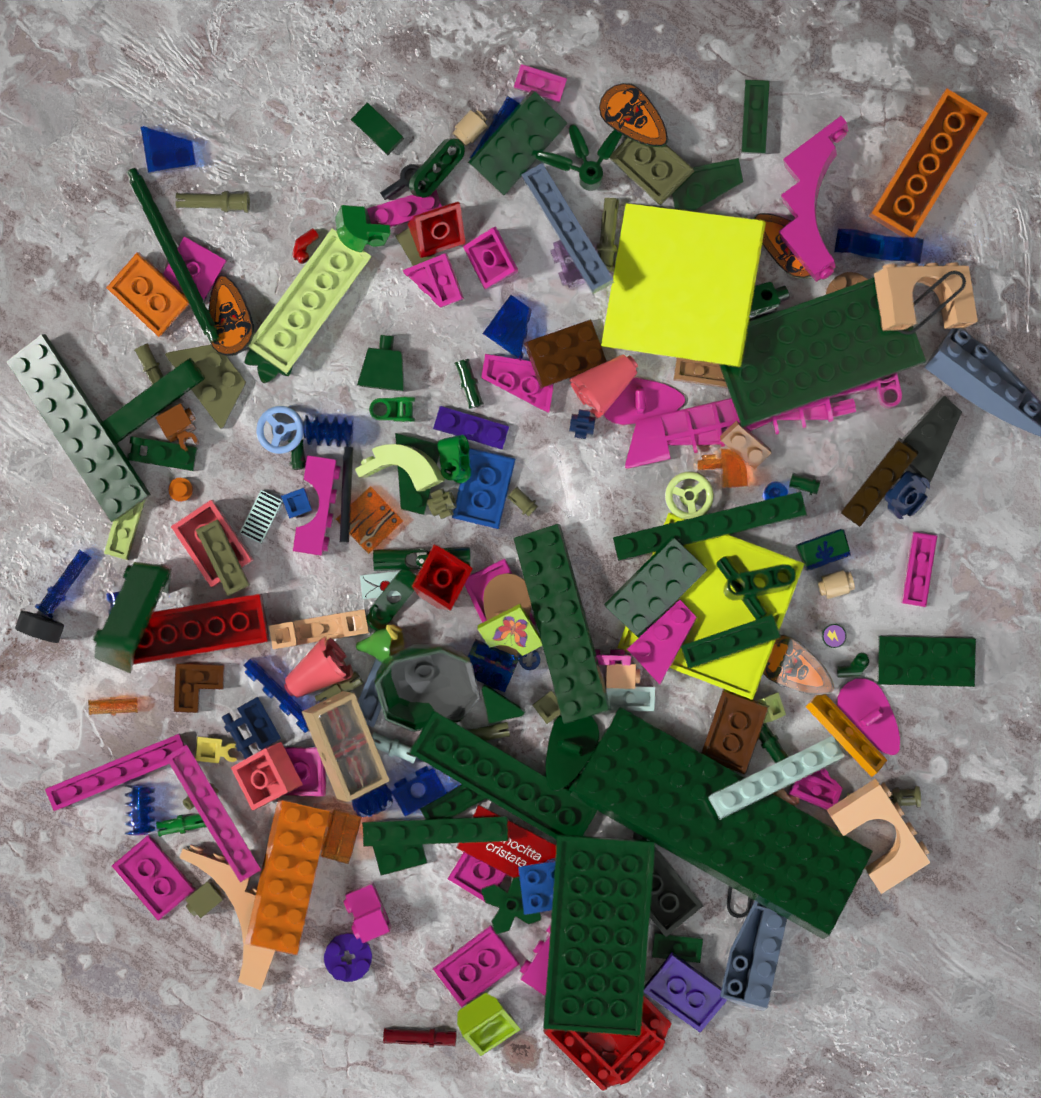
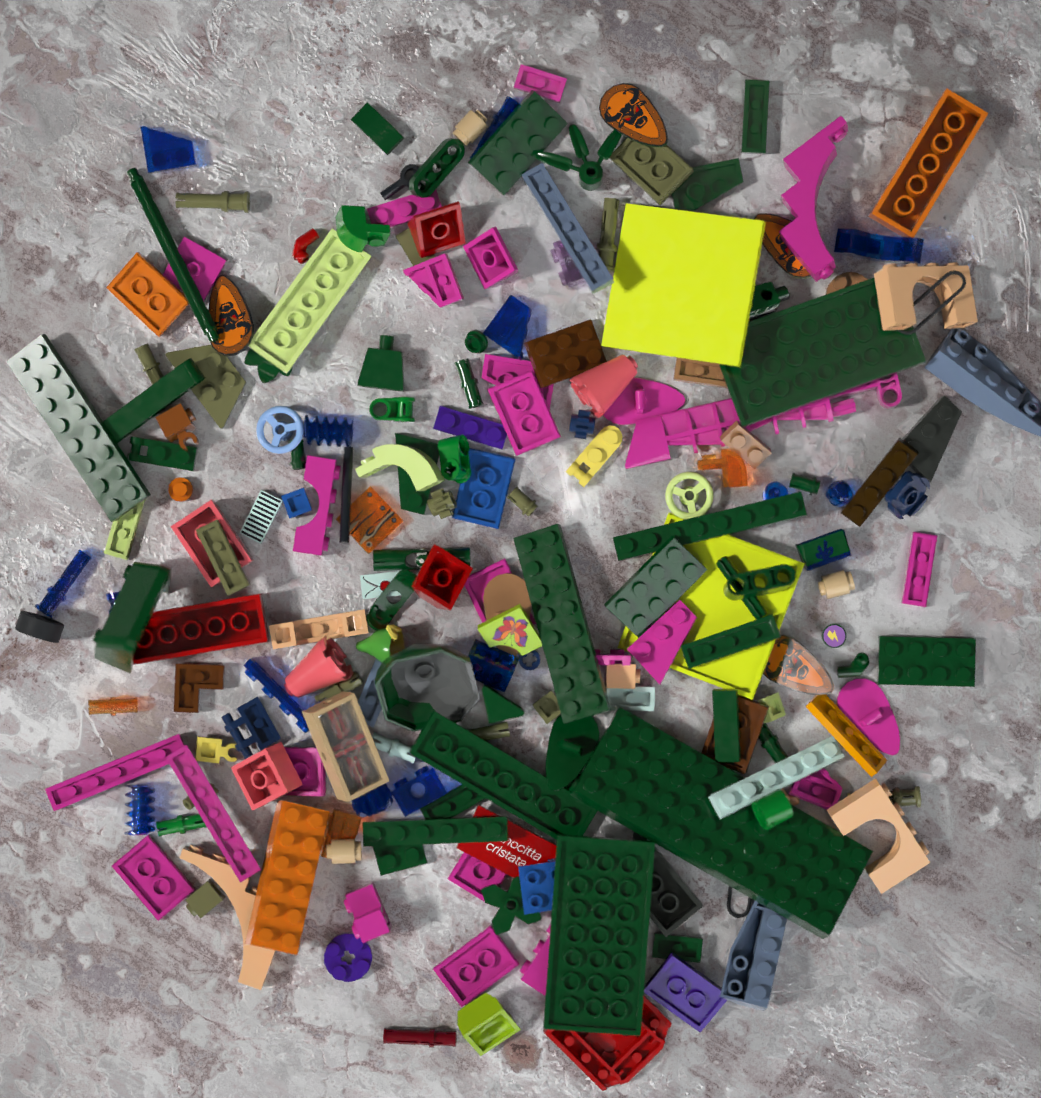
none -> tan brick [327,839,362,864]
none -> dark green plate [465,330,488,353]
none -> dark pink tile [487,370,561,456]
none -> light yellow plate [566,425,623,487]
none -> dark green tile [712,689,741,762]
none -> green piece [752,789,793,830]
none -> clear blue piece [825,480,853,507]

